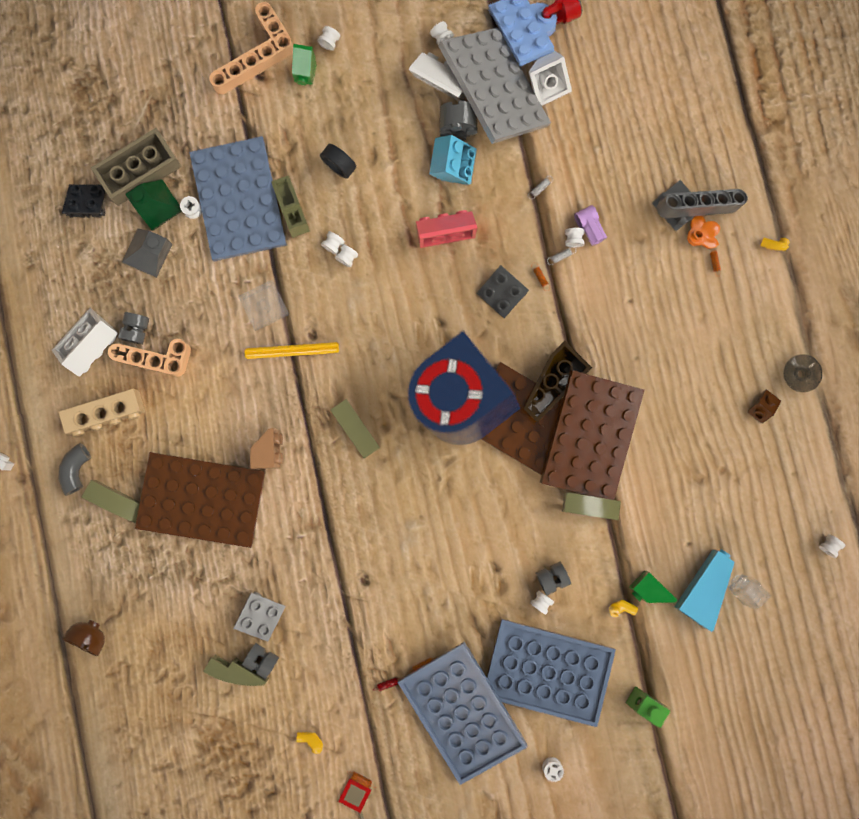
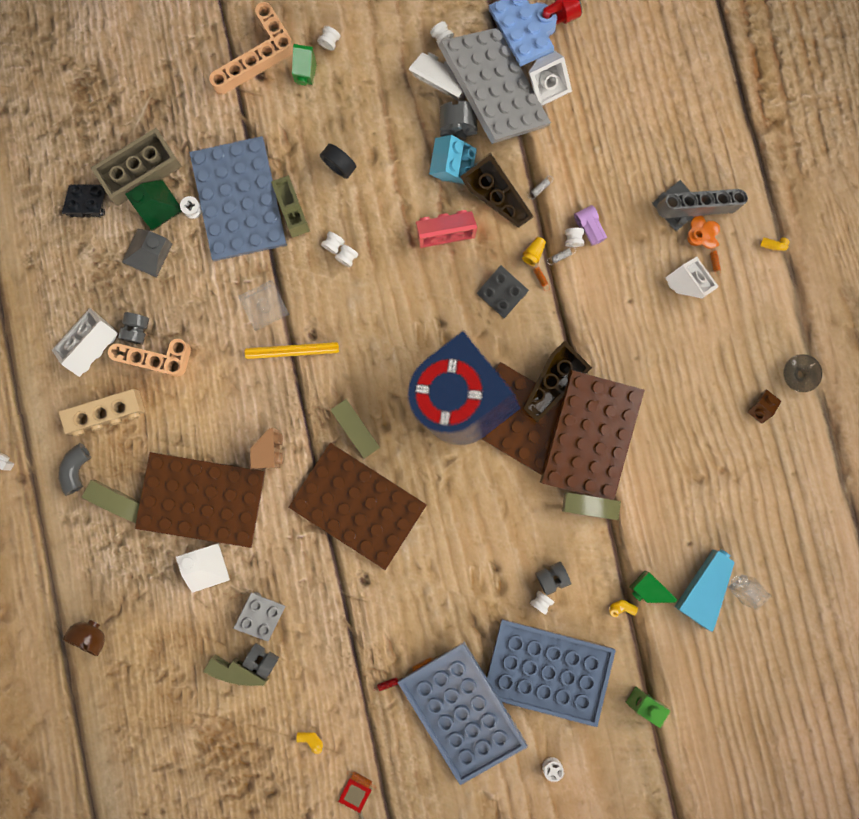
white wheel [819,534,846,558] -> none
none -> white slope [176,543,230,593]
none -> reddish brown plate [288,443,427,570]
none -> dark brown wedge [460,152,534,228]
none -> yellow cone [522,237,546,266]
none -> white slope [665,257,718,298]

